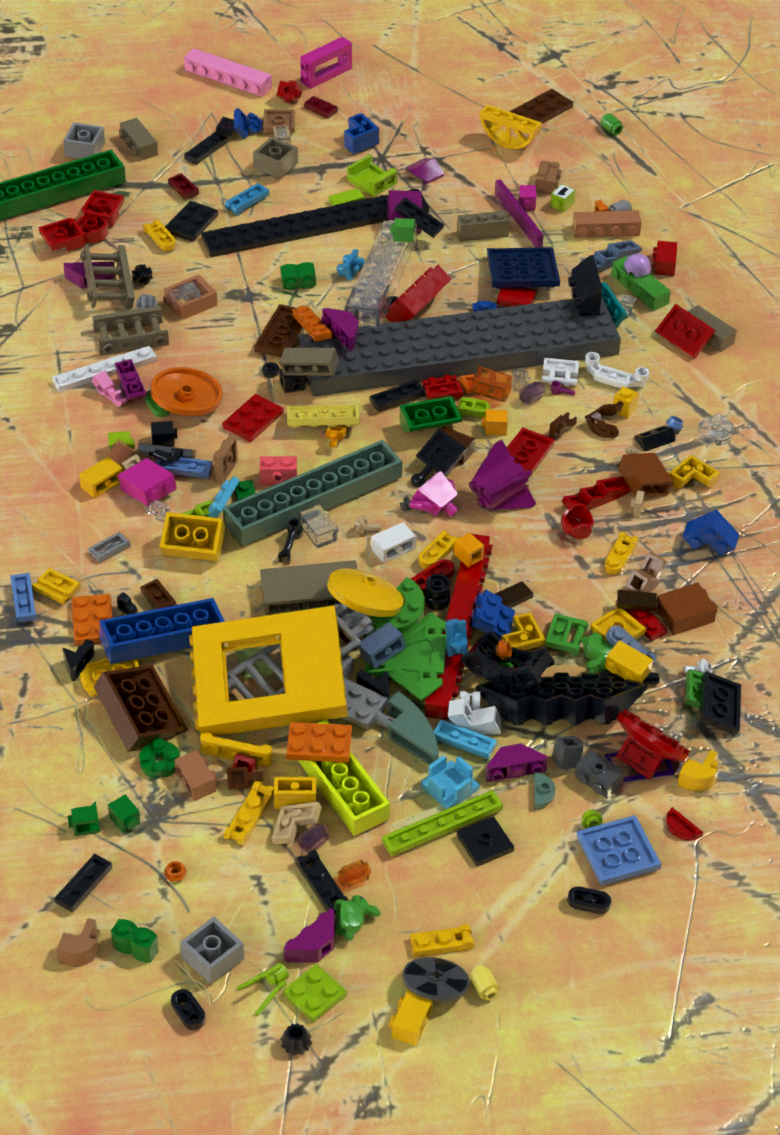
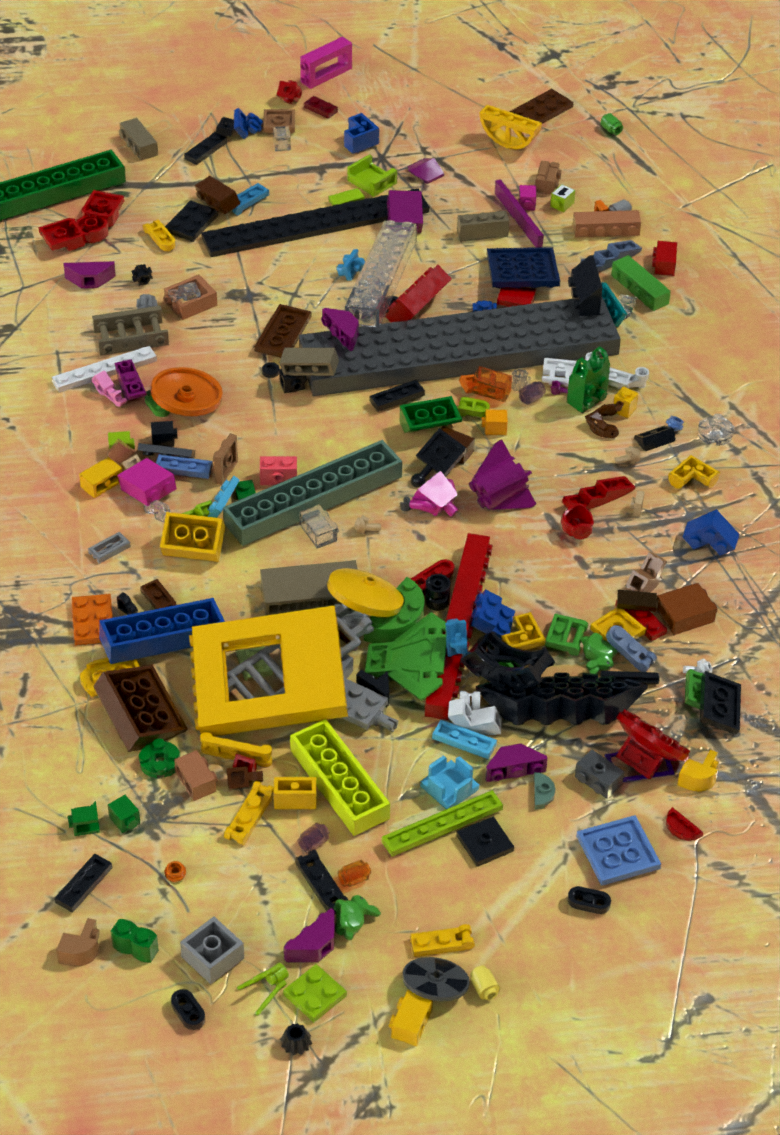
medium blue plate [10,573,37,623] -> none
yellow plate [32,568,81,605] -> none
black slope [62,639,95,682] -> none
light grey brick [63,122,105,159] -> none
dark tan fence [80,244,135,309] -> none
black arm [153,448,181,463] -> none
dark red plate [168,173,199,200] -> none
bright pink brick [184,48,272,97] -> none
red plate [222,394,284,442] -> none
dark tan brick [253,137,298,179] -> none
tan plate [271,802,322,845] -> none
black brick [278,518,303,564] -> none
green brick [280,262,316,290] -> none
orange plate [286,722,352,763] -> none
light yellow plate [287,405,360,428] -> none
orange plate [292,305,332,342] -> none
light orange plate [326,425,347,447] -> none
sand blue brick [358,622,406,669] -> none
white brick [371,522,416,564] -> none
sand green slope [388,691,439,765] -> none
bright green brick [390,218,415,242] -> none
black plate [394,197,444,238] -> none
yellow plate [418,530,458,569] -> none
red plate [421,374,463,400] -> none
light orange brick [454,532,484,567] -> none
dark brown tile [495,581,533,608] -> none
orange plate [496,640,512,660] -> none
red plate [507,427,555,477] -> none
reddish brown plate [549,412,577,439] -> none
dark grey brick [551,736,583,770] -> none
lime plate [581,810,603,829] -> none
yellow plate [604,531,639,575] -> none
yellow brick [605,640,653,683] -> none
dark orange brick [618,453,673,497] -> none
lavender hair [624,253,651,277] -> none
red plate [655,303,716,359] -> none
dark tan brick [688,305,737,352] -> none
none -> reddish brown brick [195,176,240,214]
none -> green brick [567,346,610,413]

